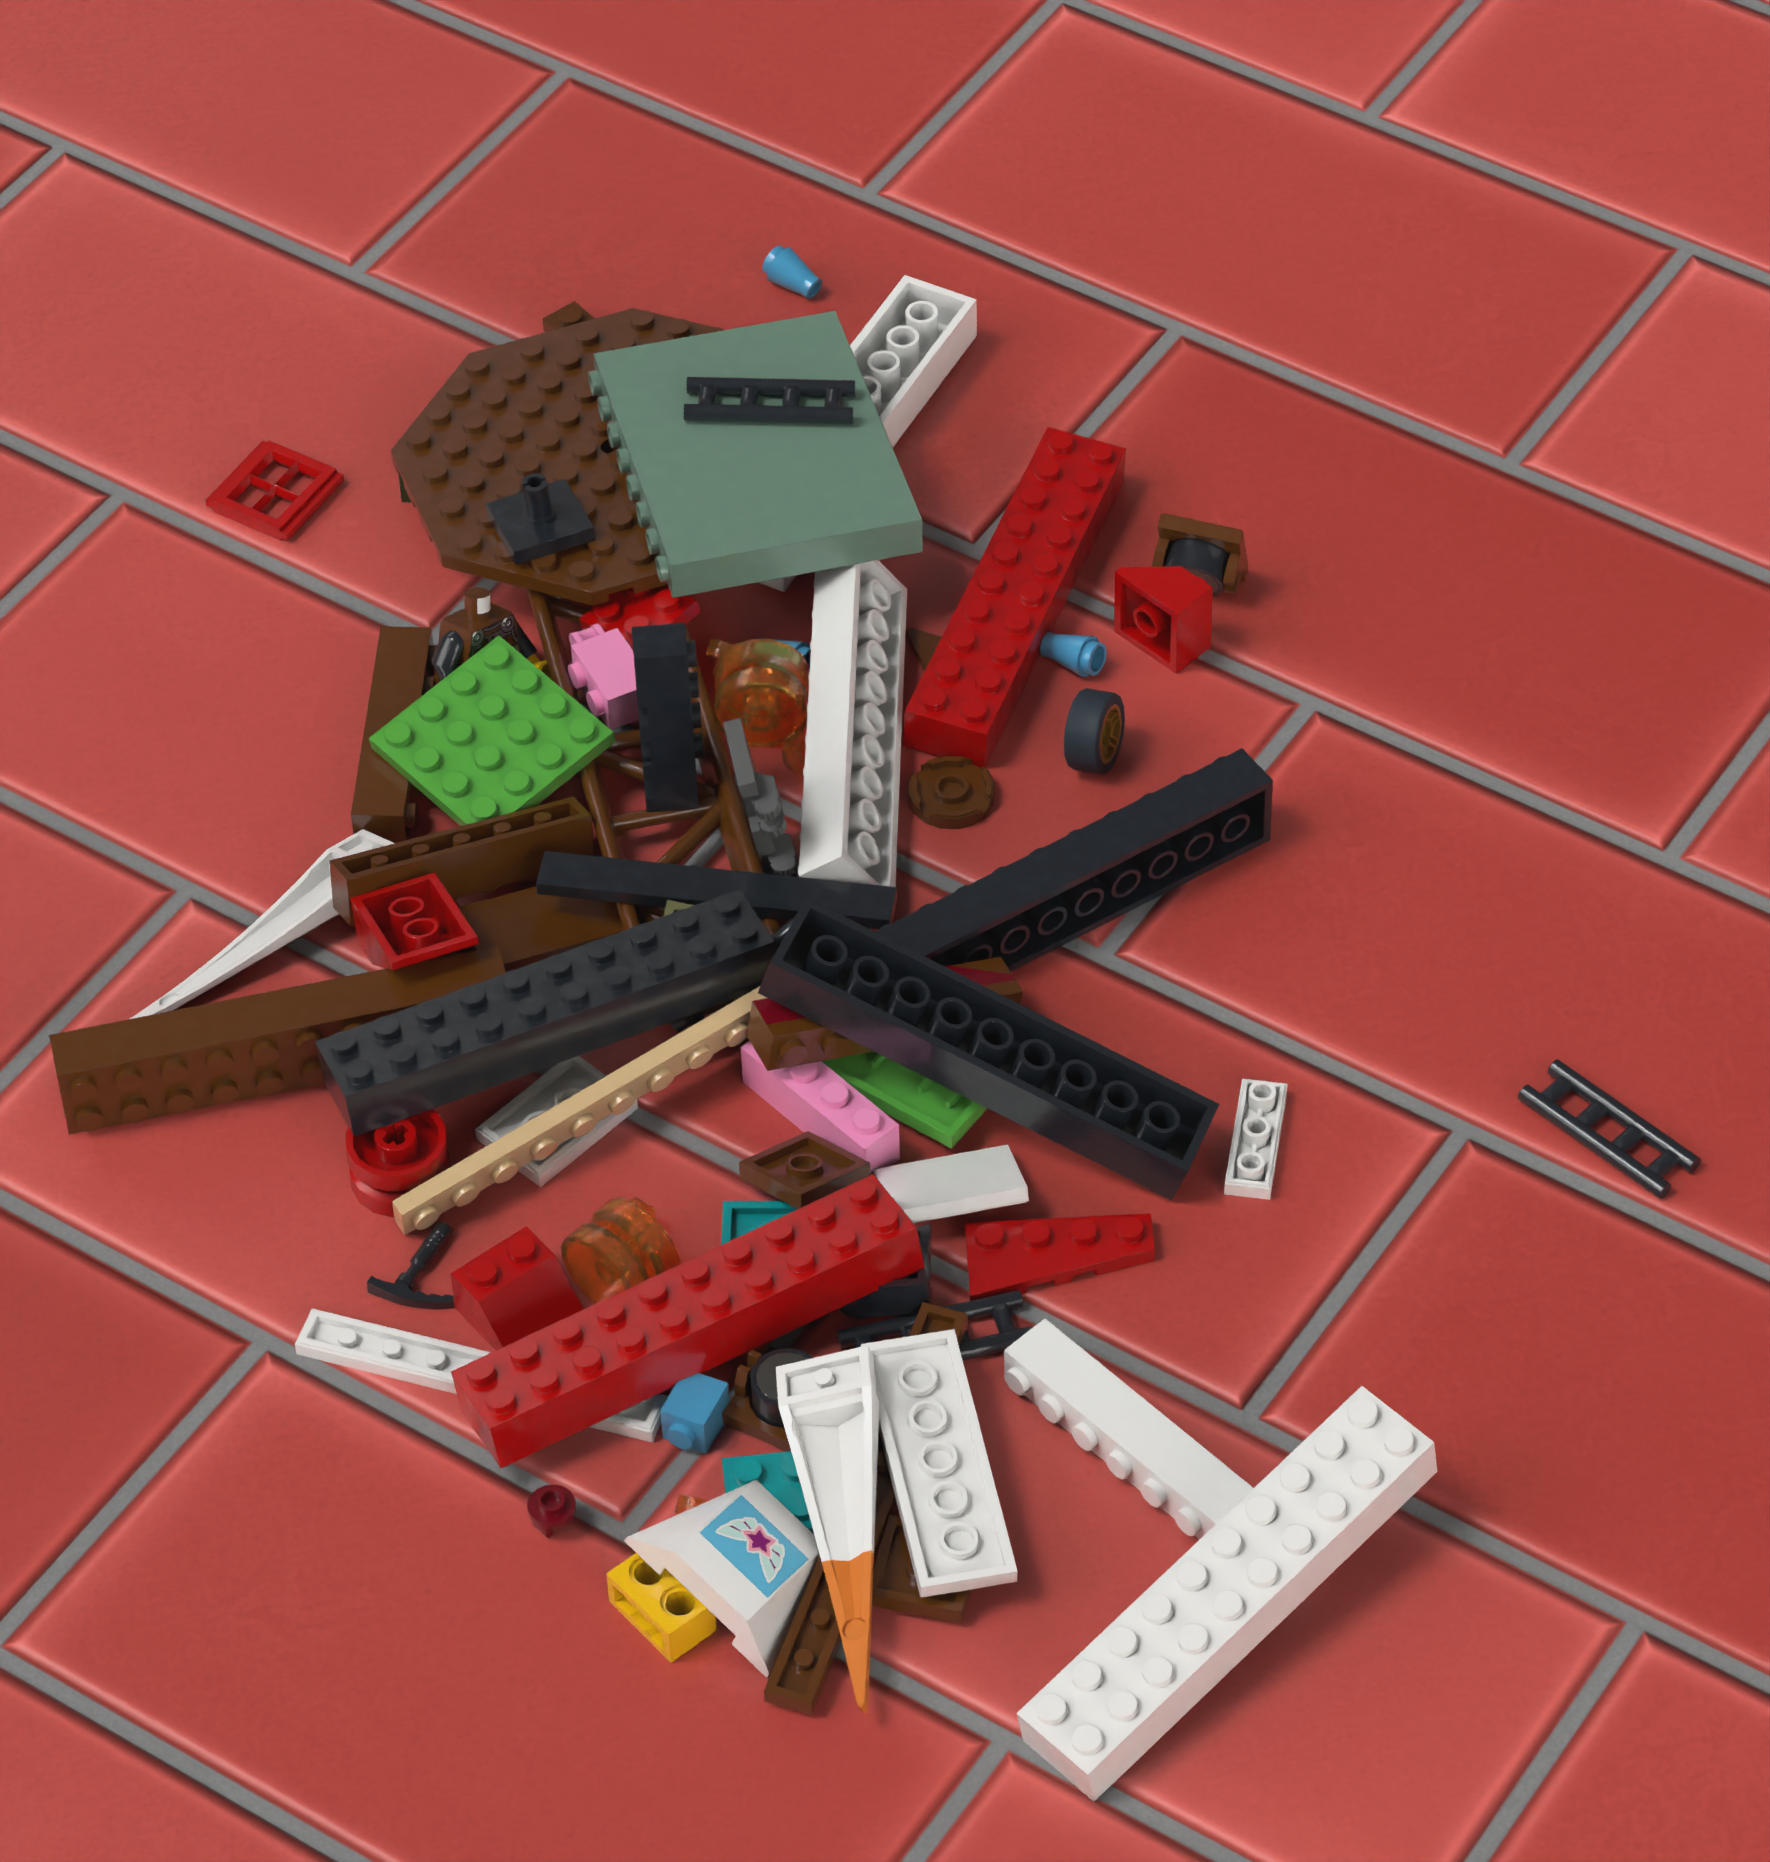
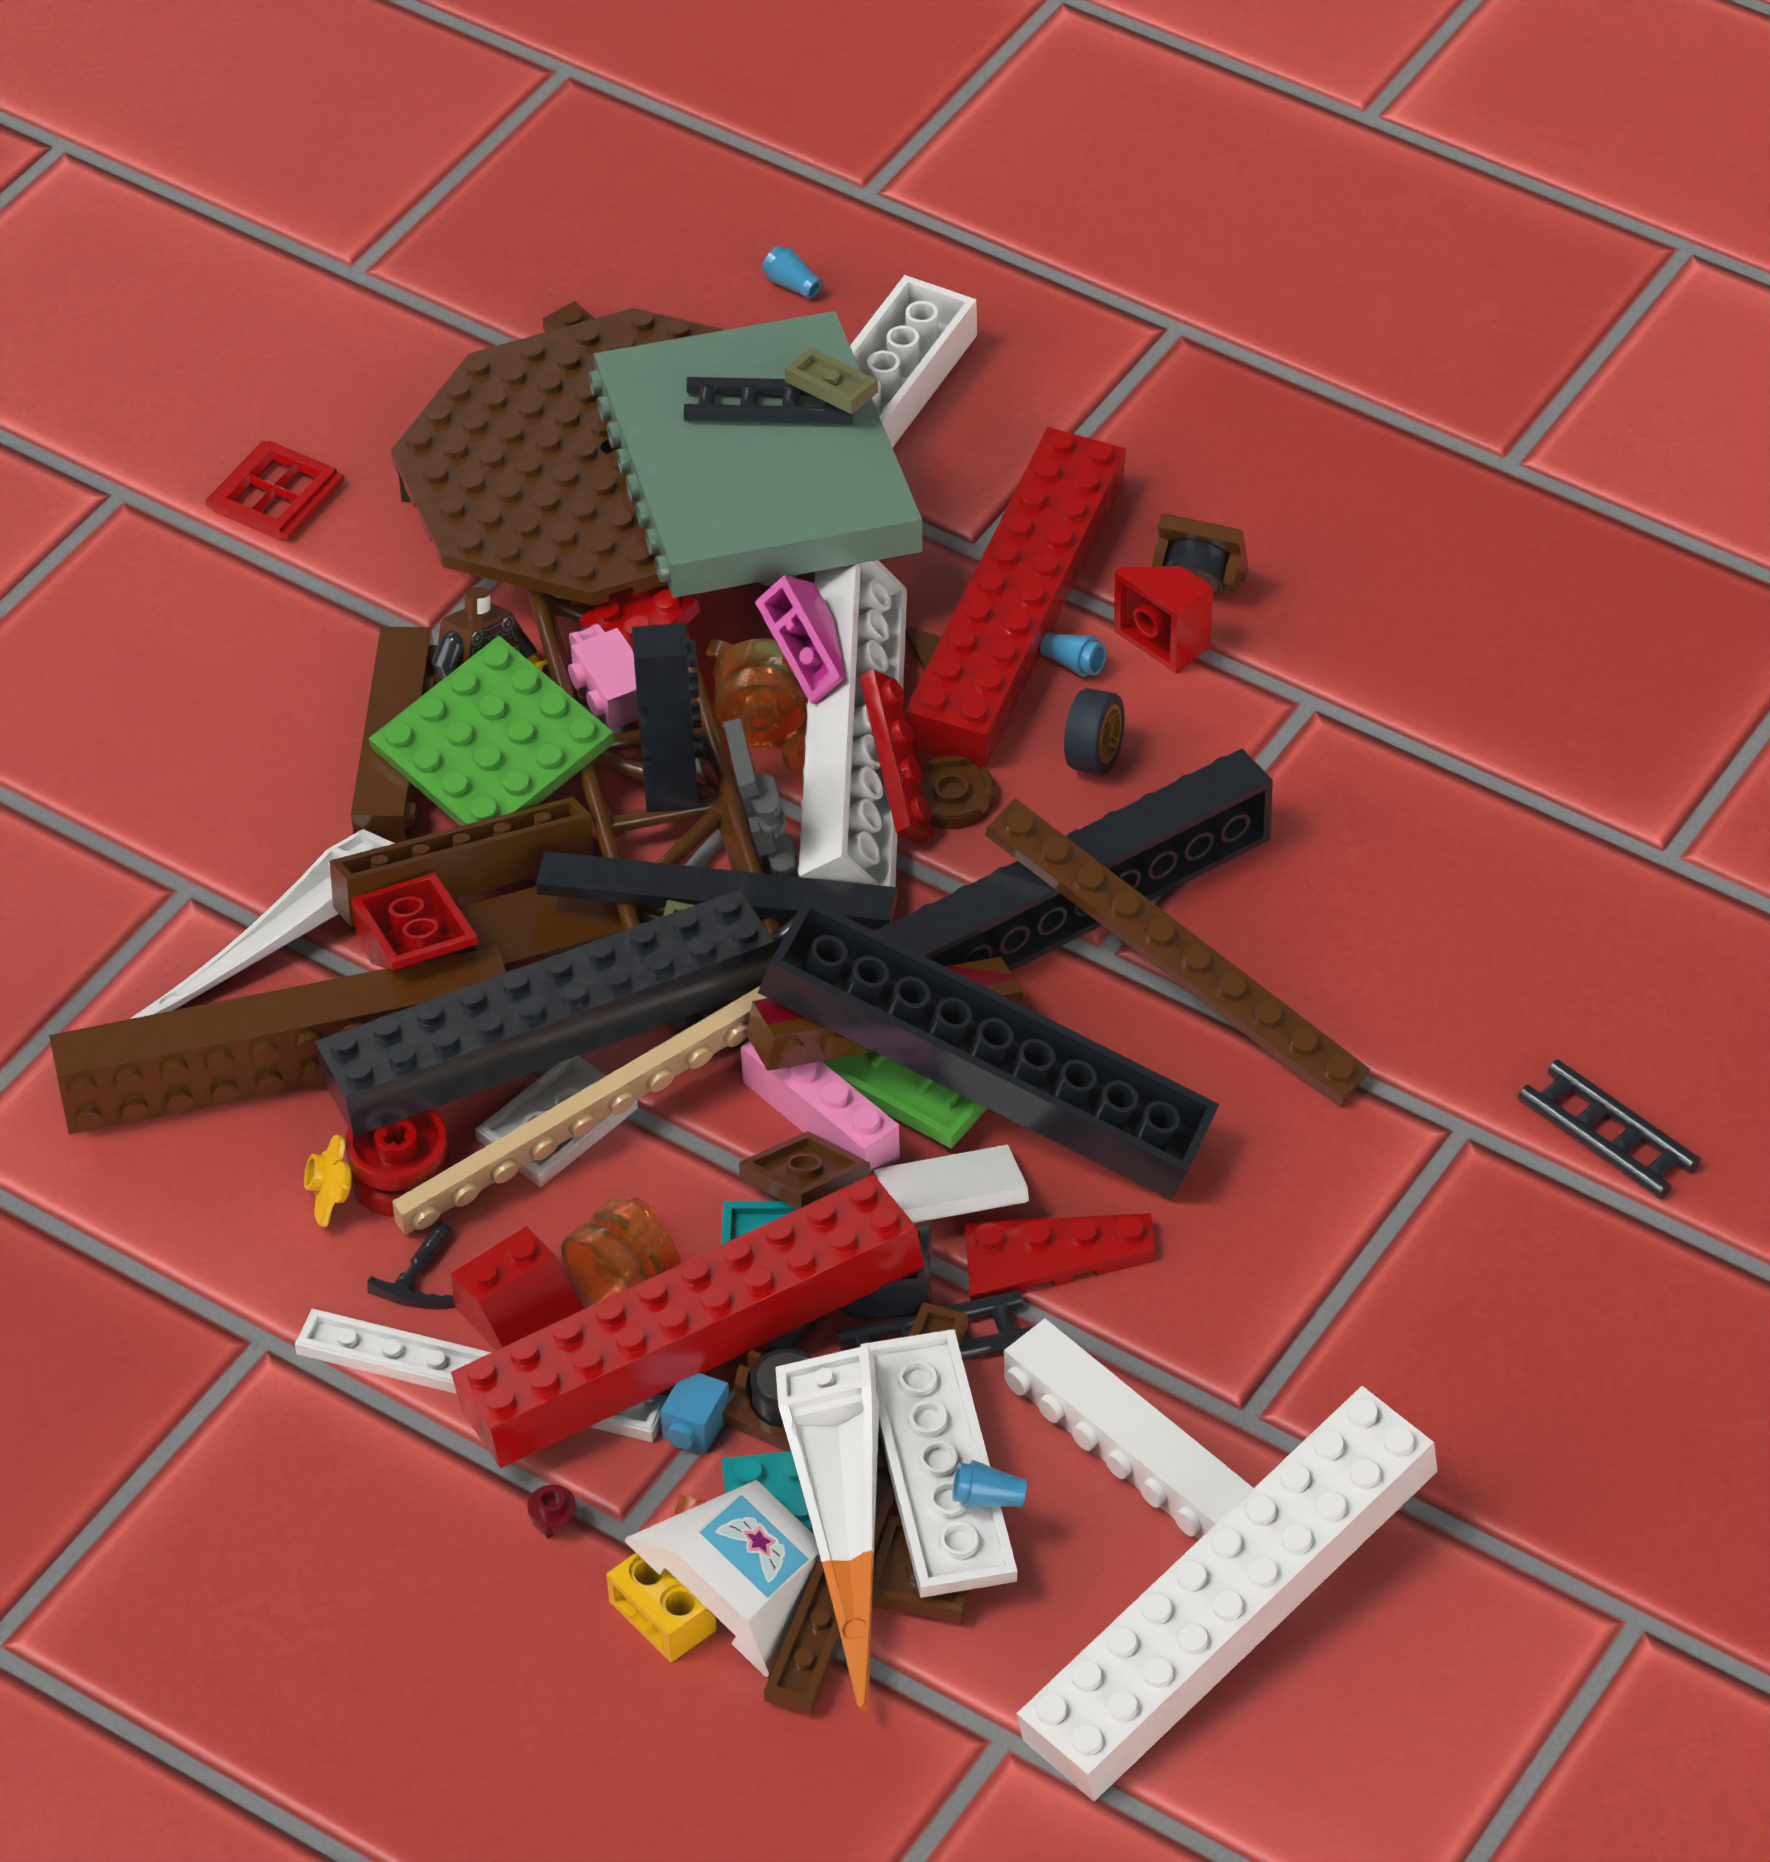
black tile [486,473,596,565] -> none
white tile [1224,1079,1288,1200] -> none
none -> yellow plate [304,1134,352,1227]
none -> dark pink slope [755,575,845,704]
none -> olive plate [785,348,878,414]
none -> red plate [859,669,934,842]
none -> dark azure cone [952,1460,1027,1508]
none -> reddish brown plate [985,798,1370,1107]

